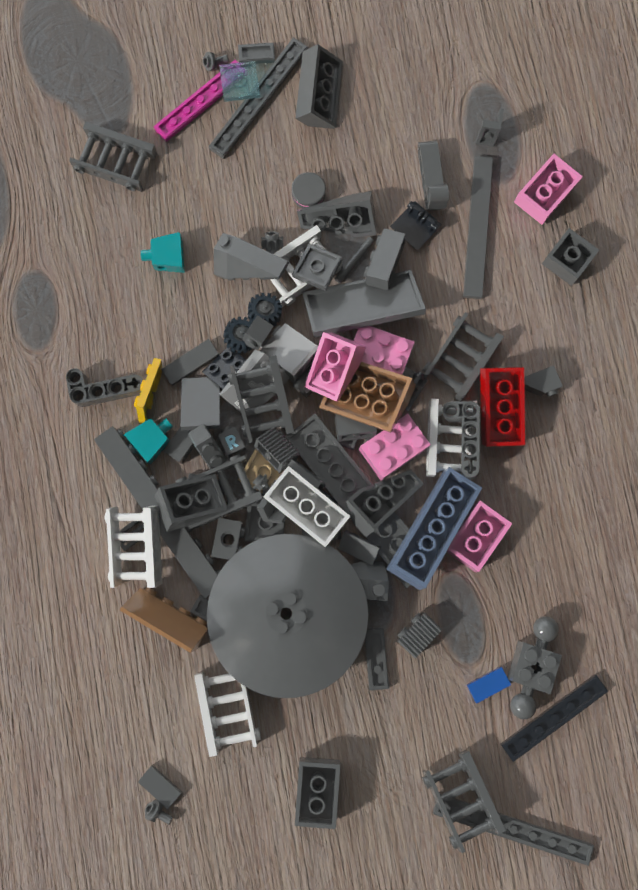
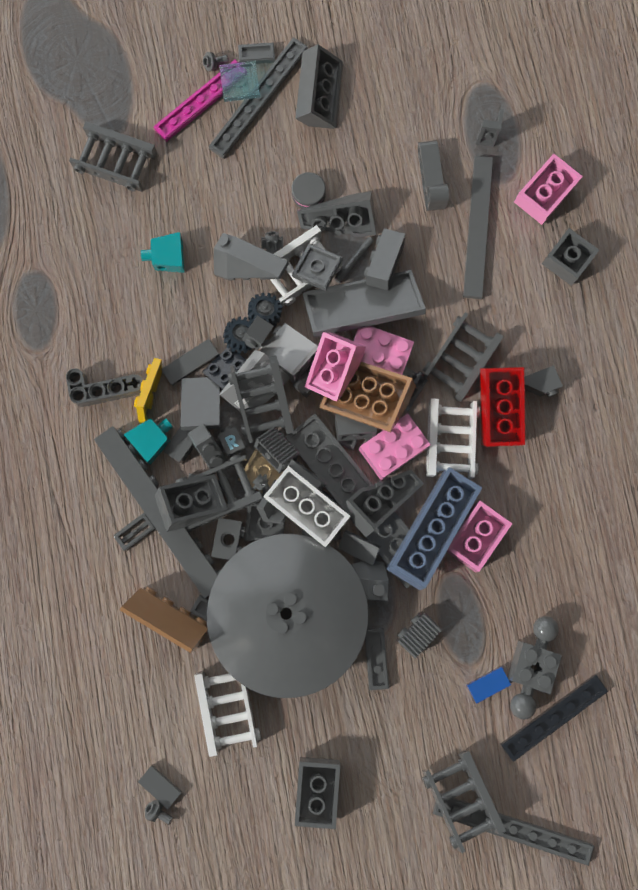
white fence [105,506,163,588] -> none
black hinge [390,201,442,251] -> none
dark grey beam [442,401,480,479] -> none

